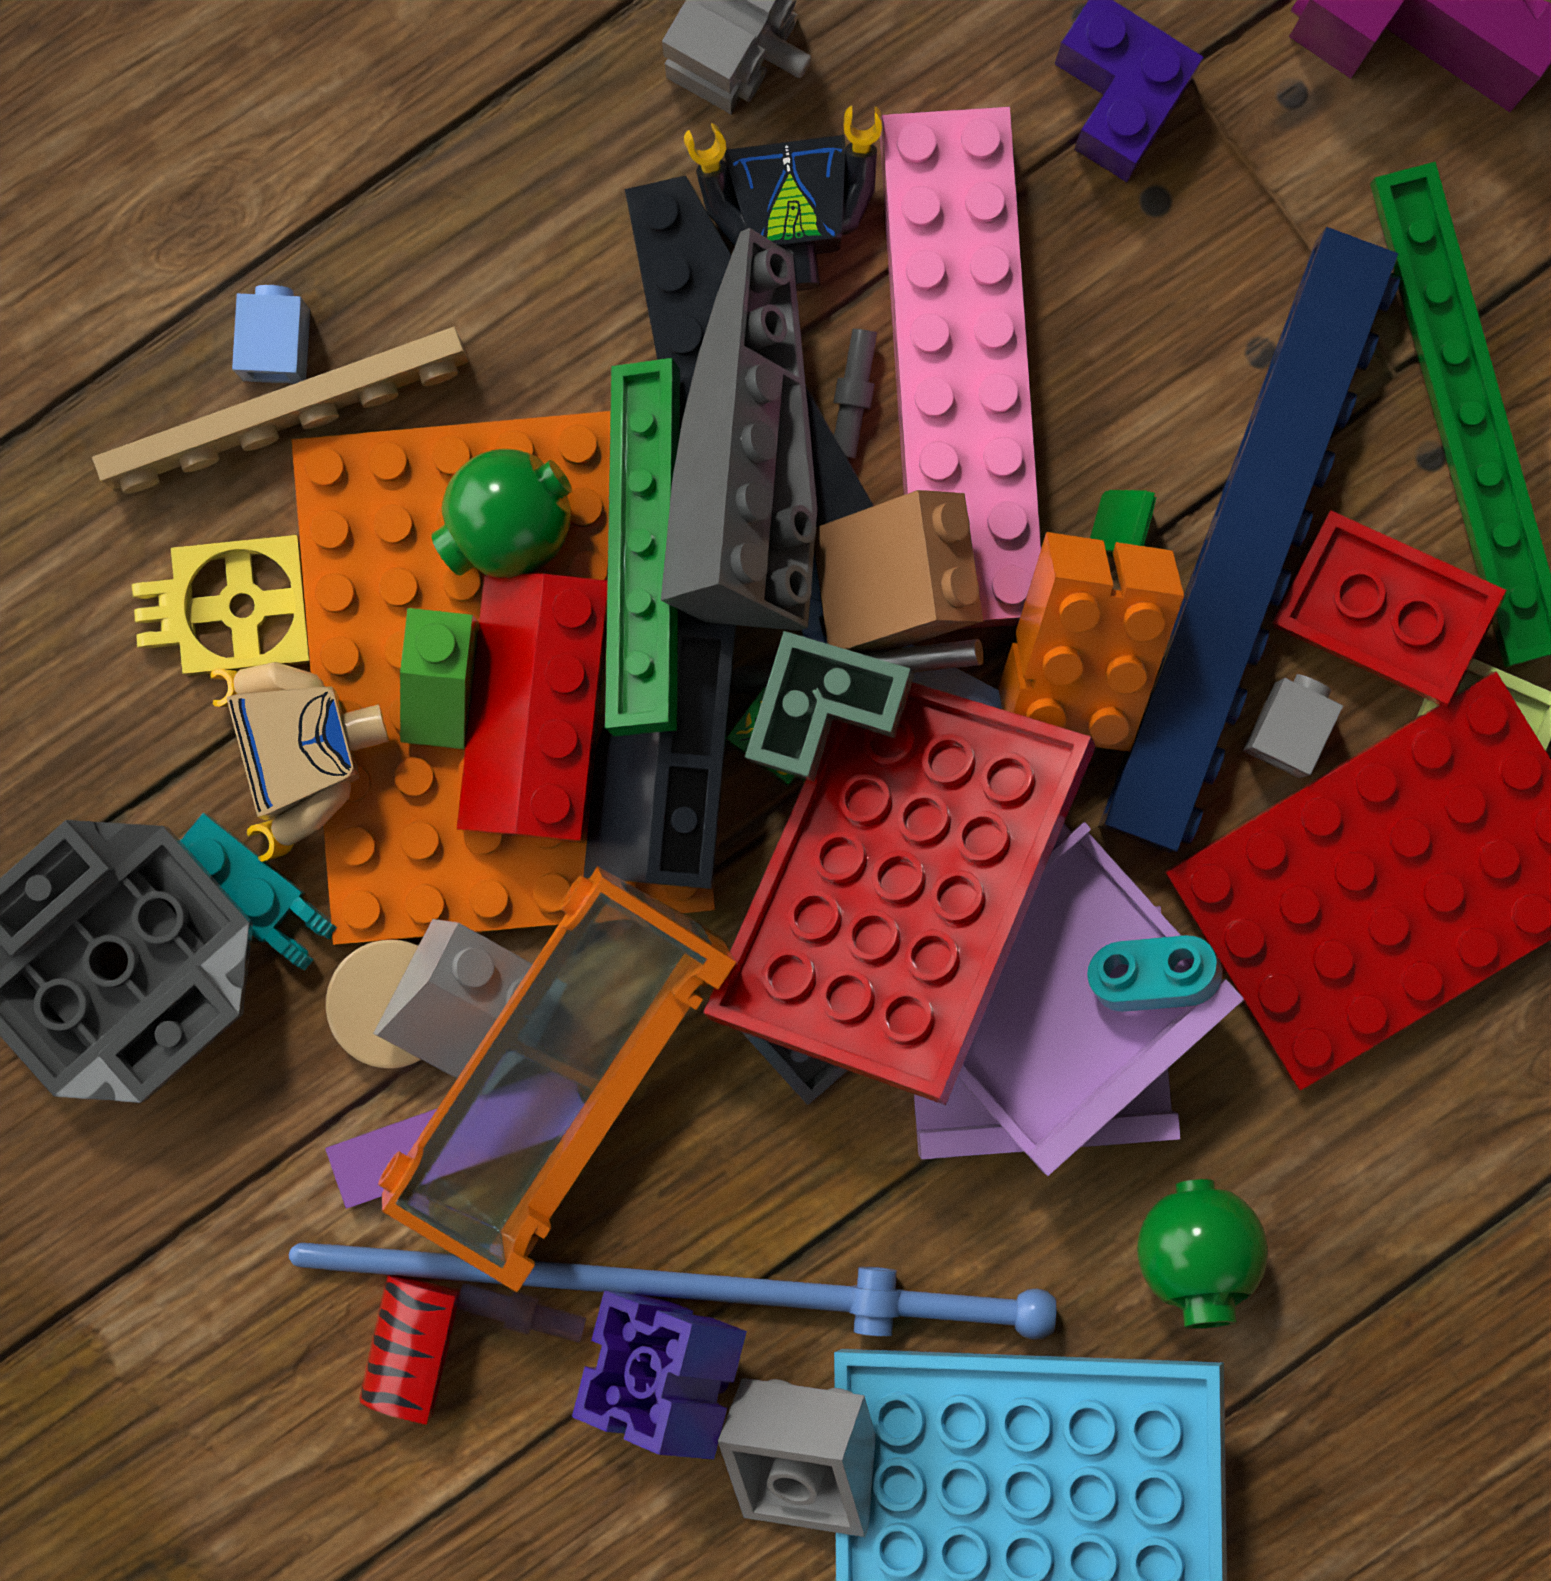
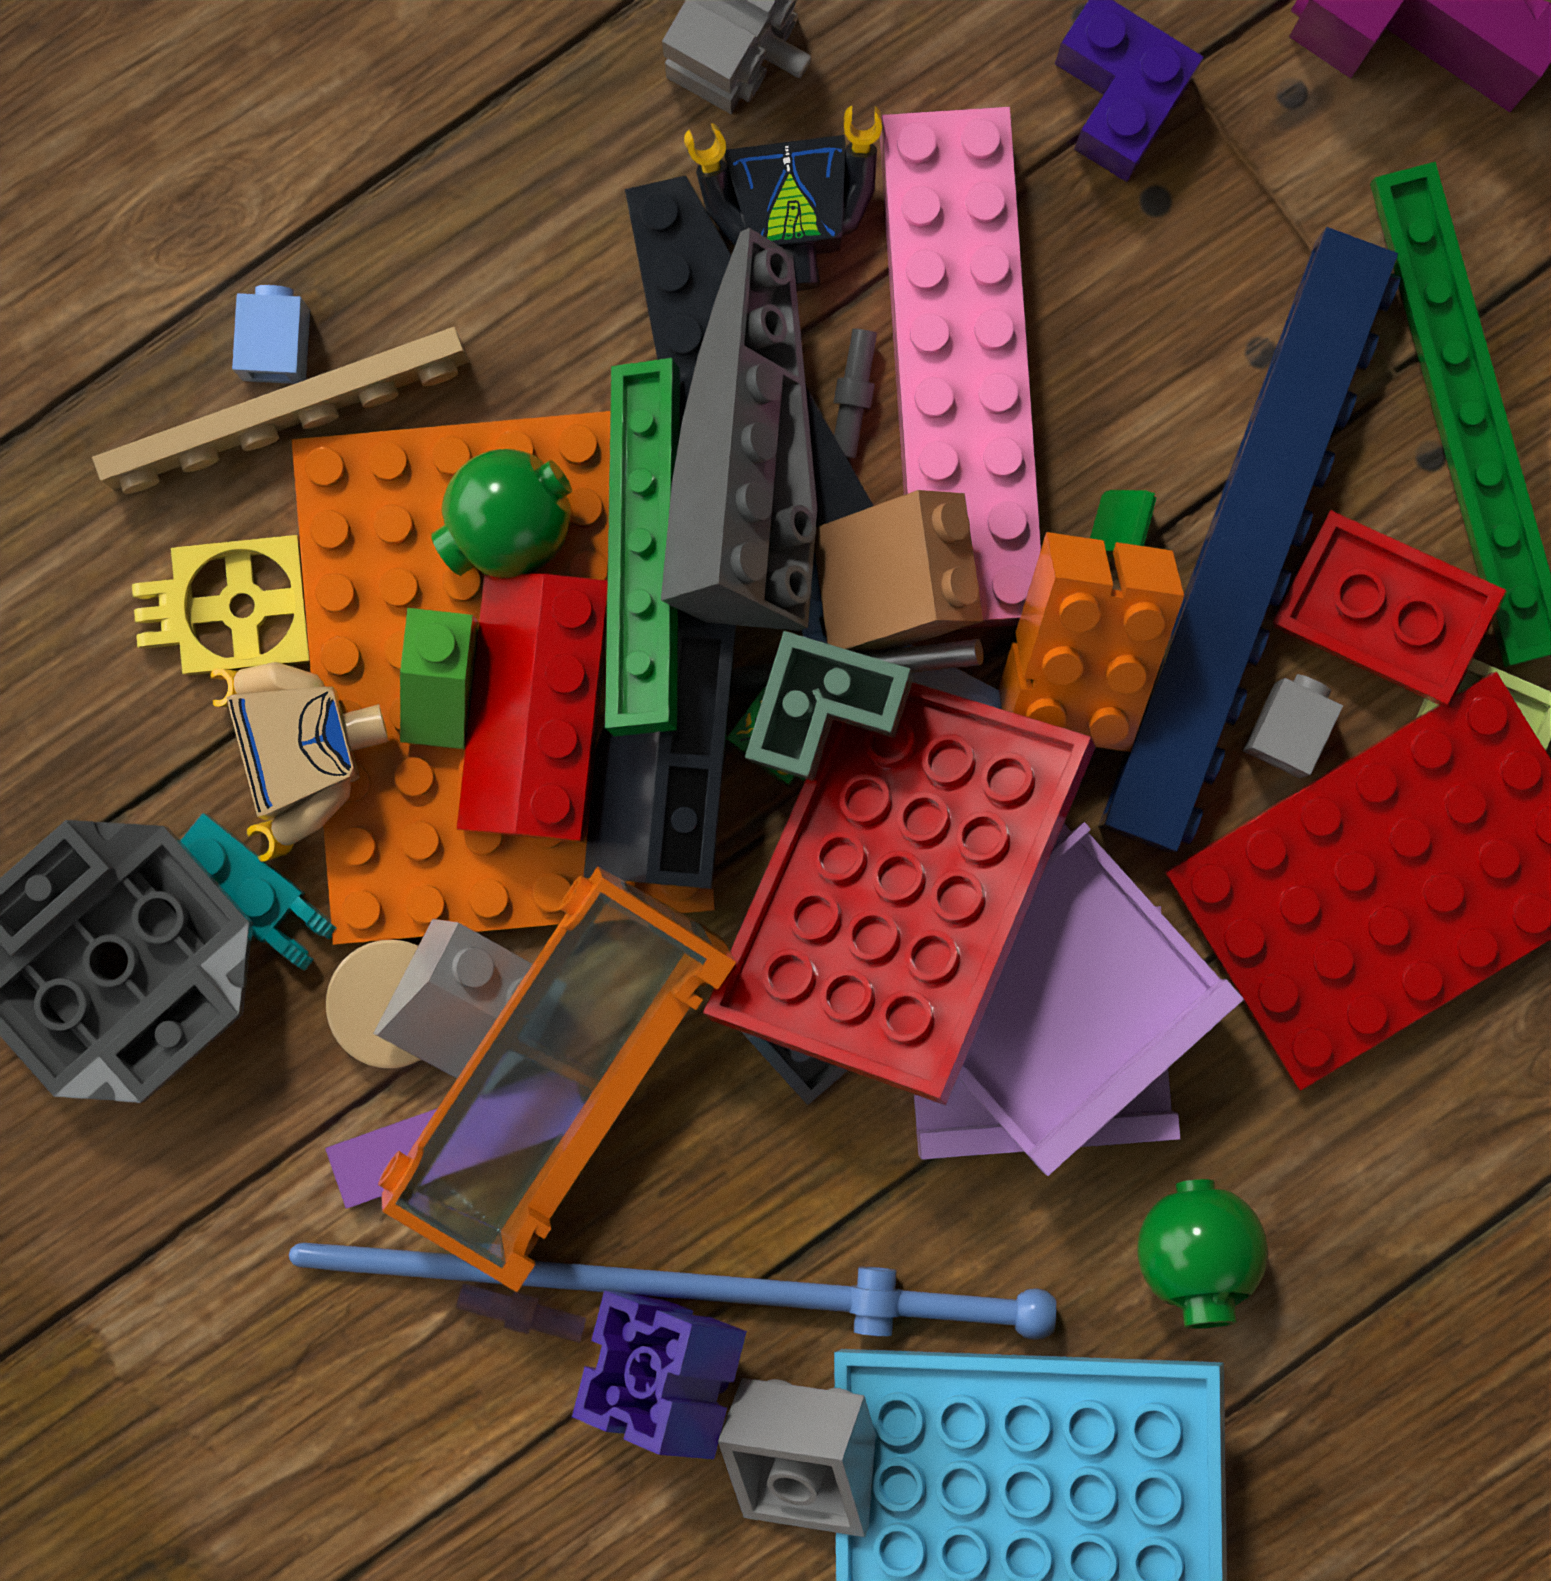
red brick [359,1275,462,1425] -> none
teal plate [1087,935,1222,1012] -> none

